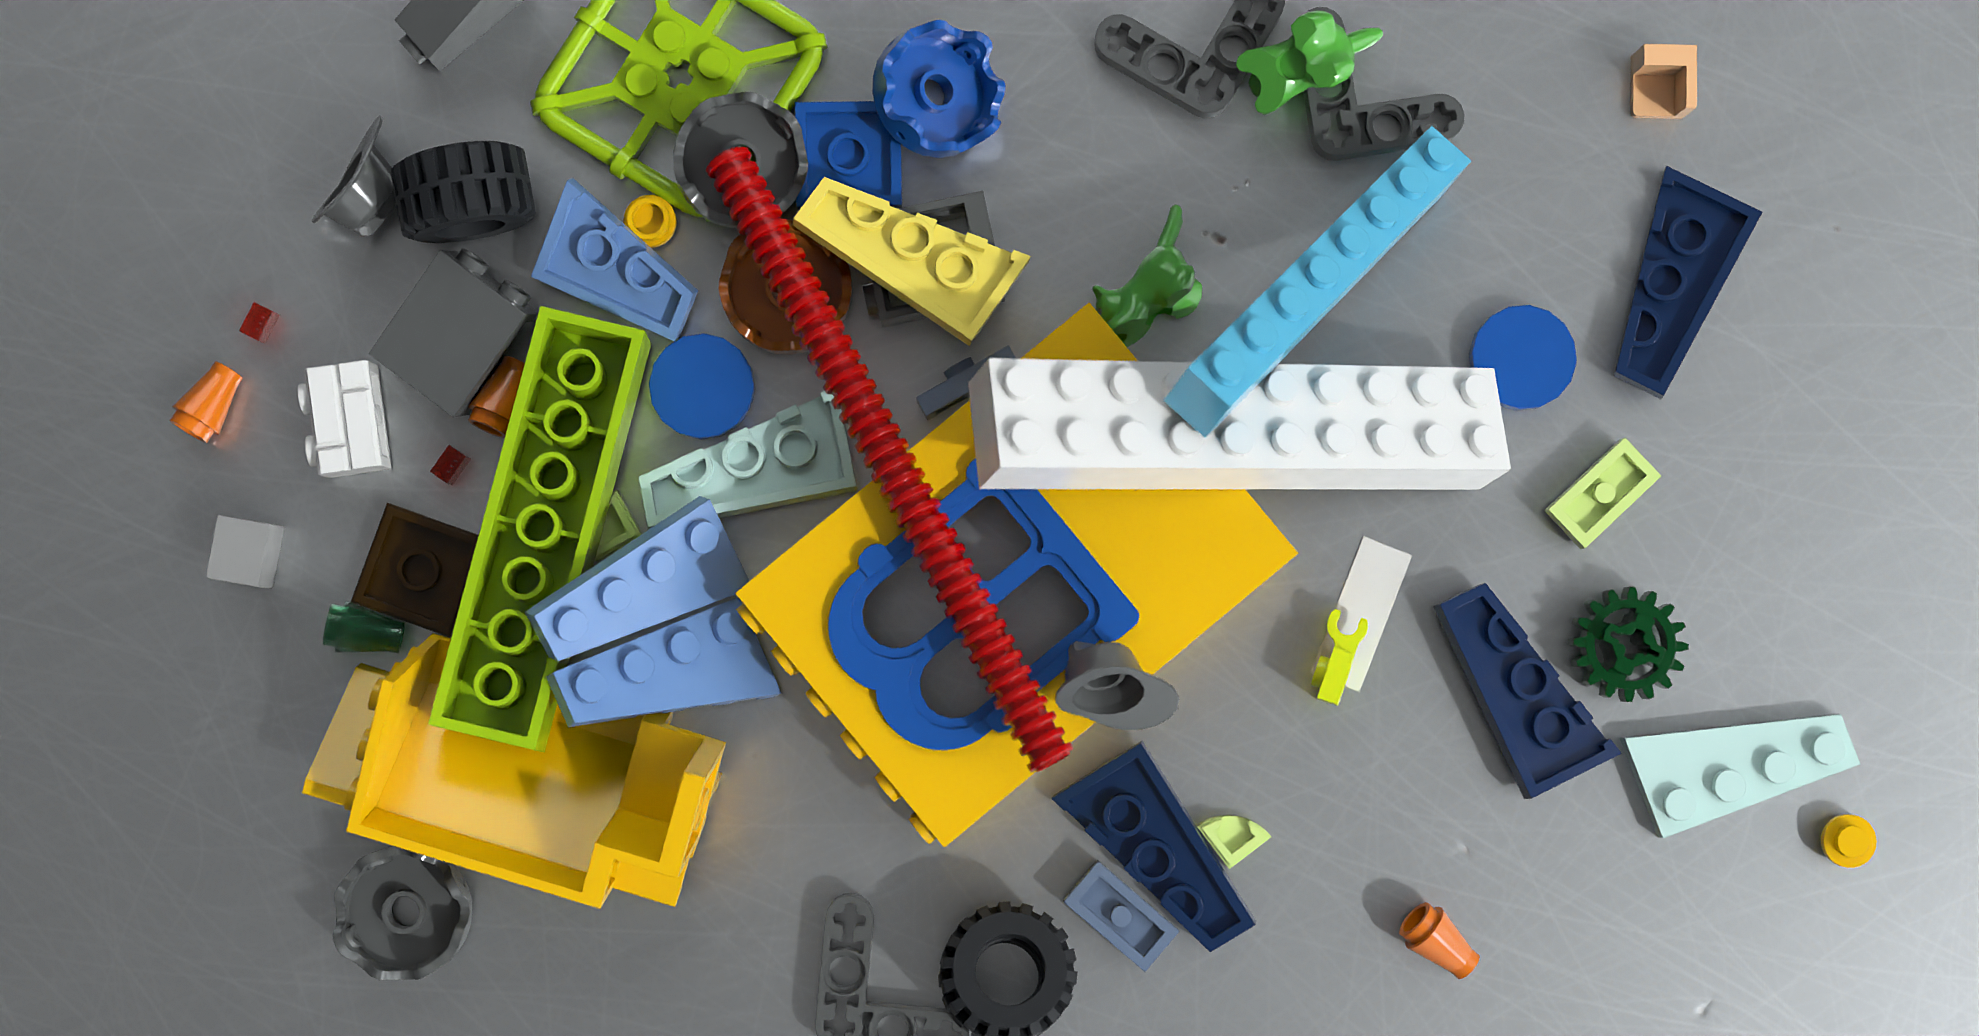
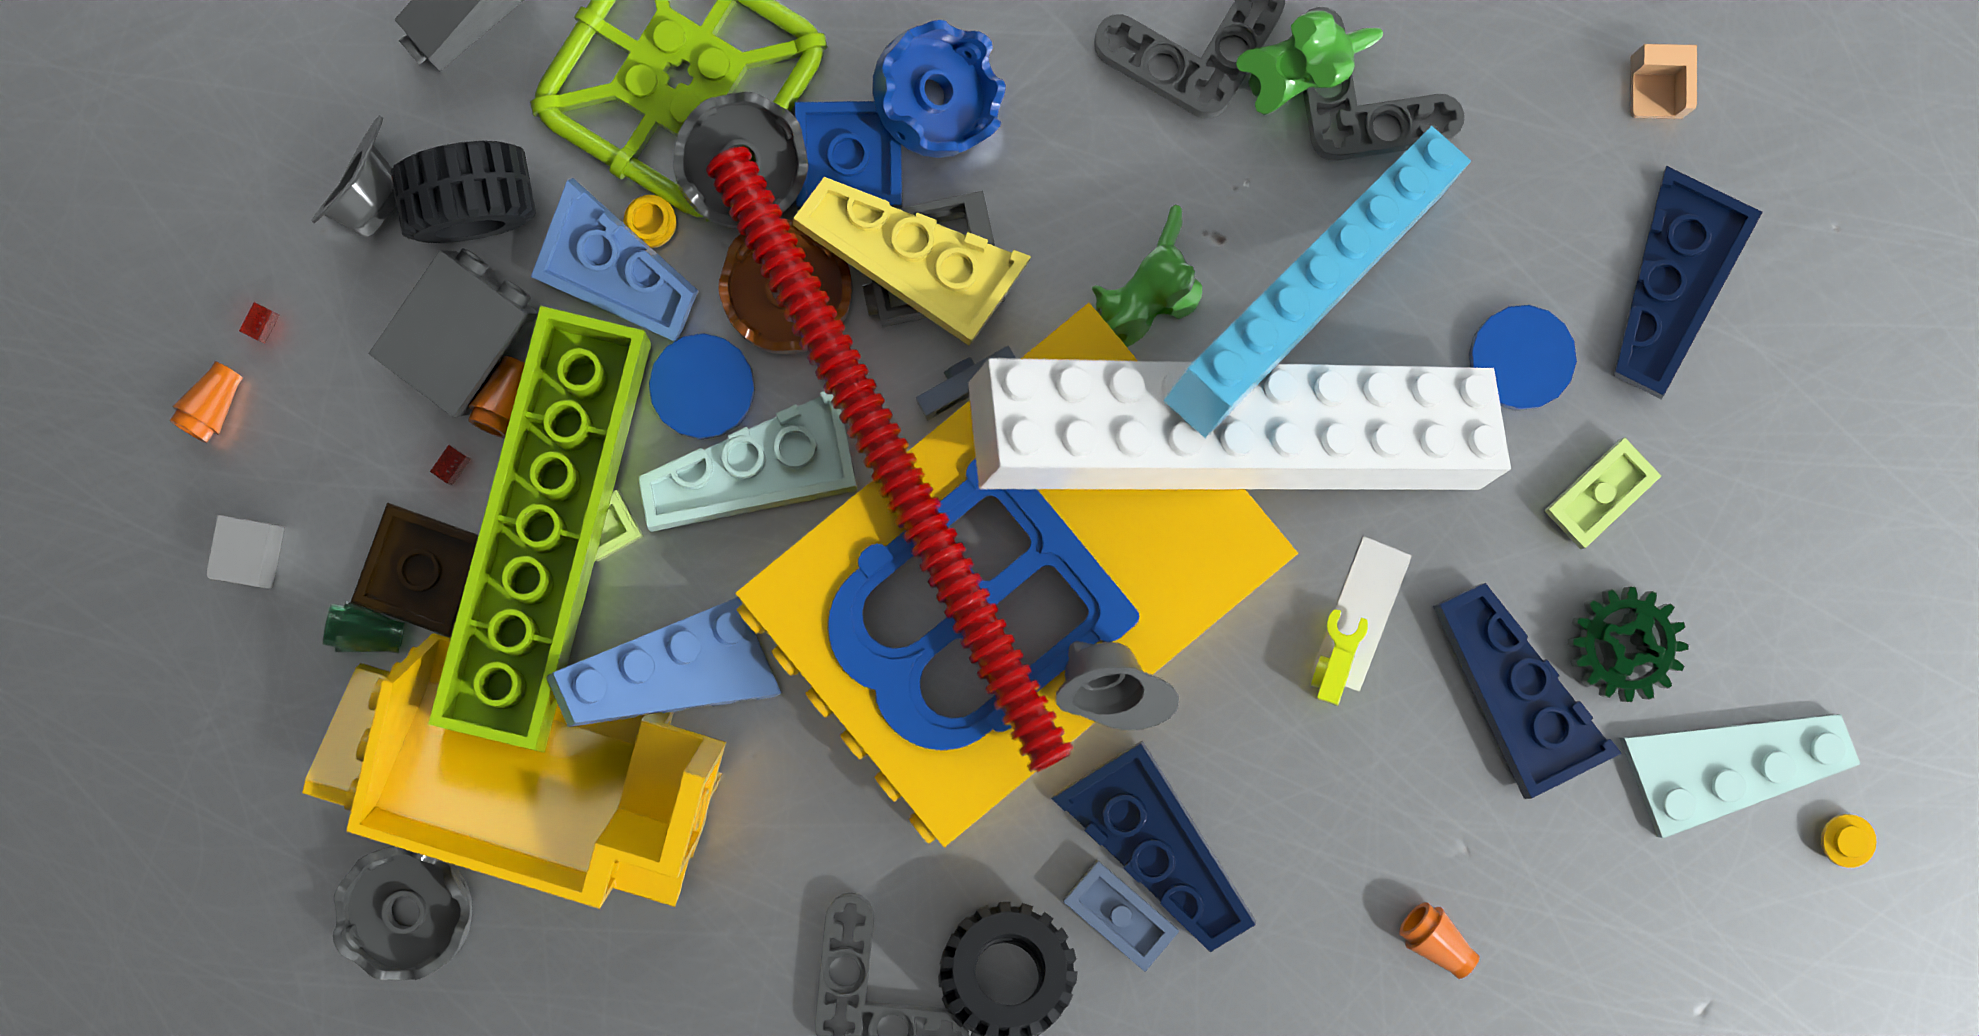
white brick [298,360,392,478] -> none
medium blue wing [525,496,749,661] -> none
yellowish green tile [1196,815,1271,869] -> none

